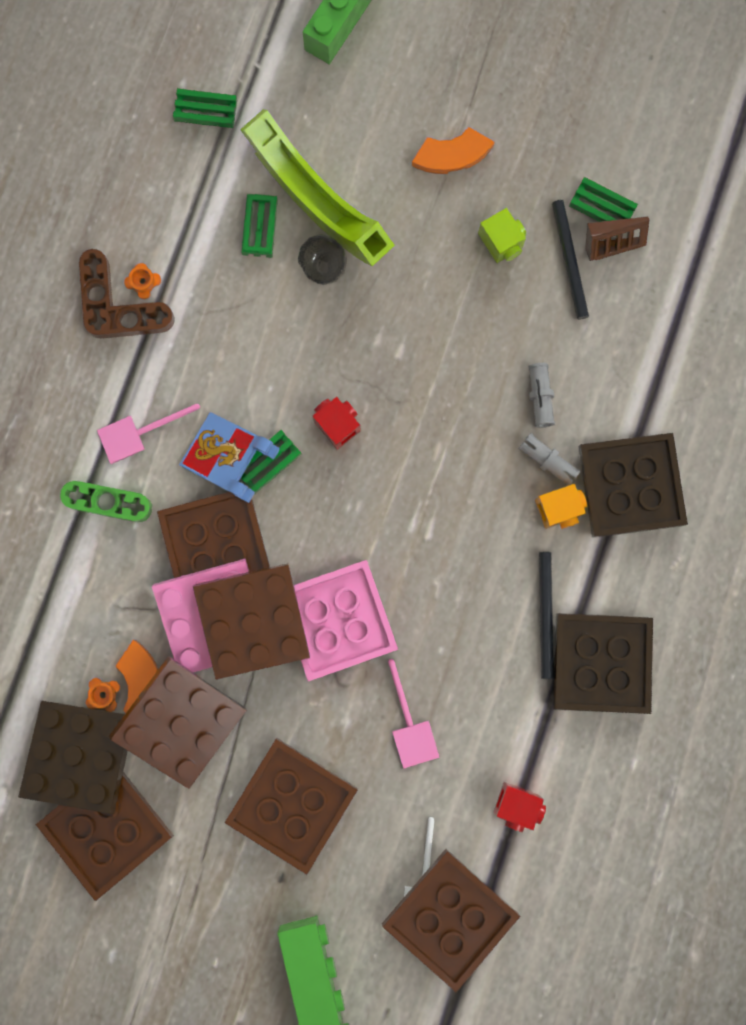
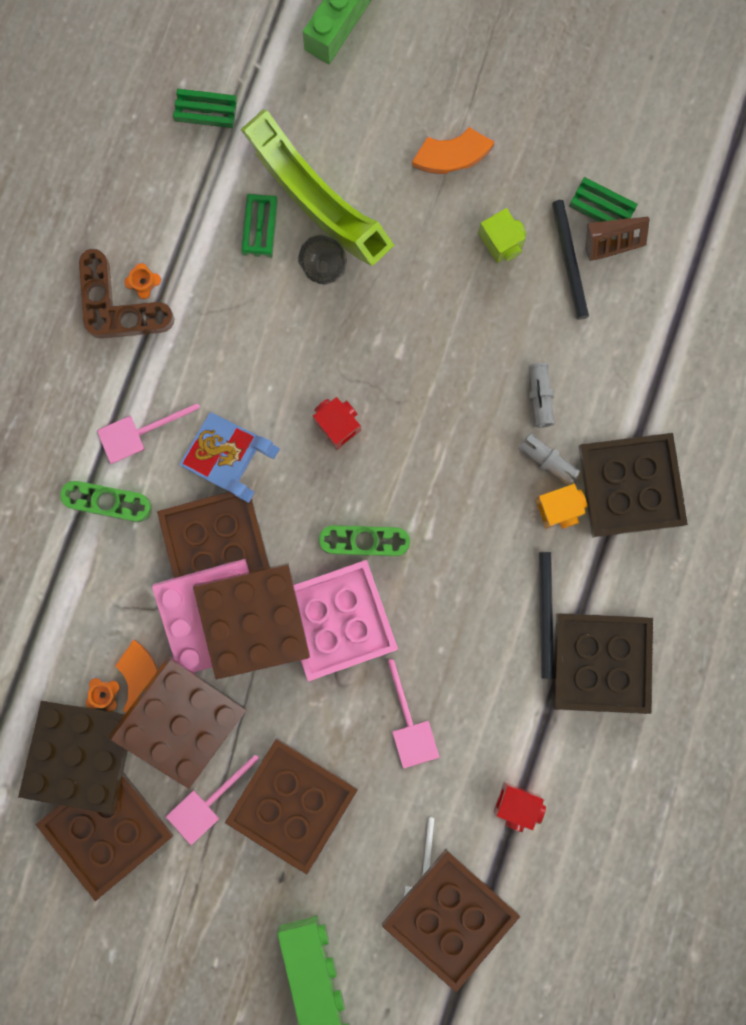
green tile [241,430,302,494] -> none
none -> bright pink piece [166,755,259,845]
none -> bright green beam [319,525,410,557]

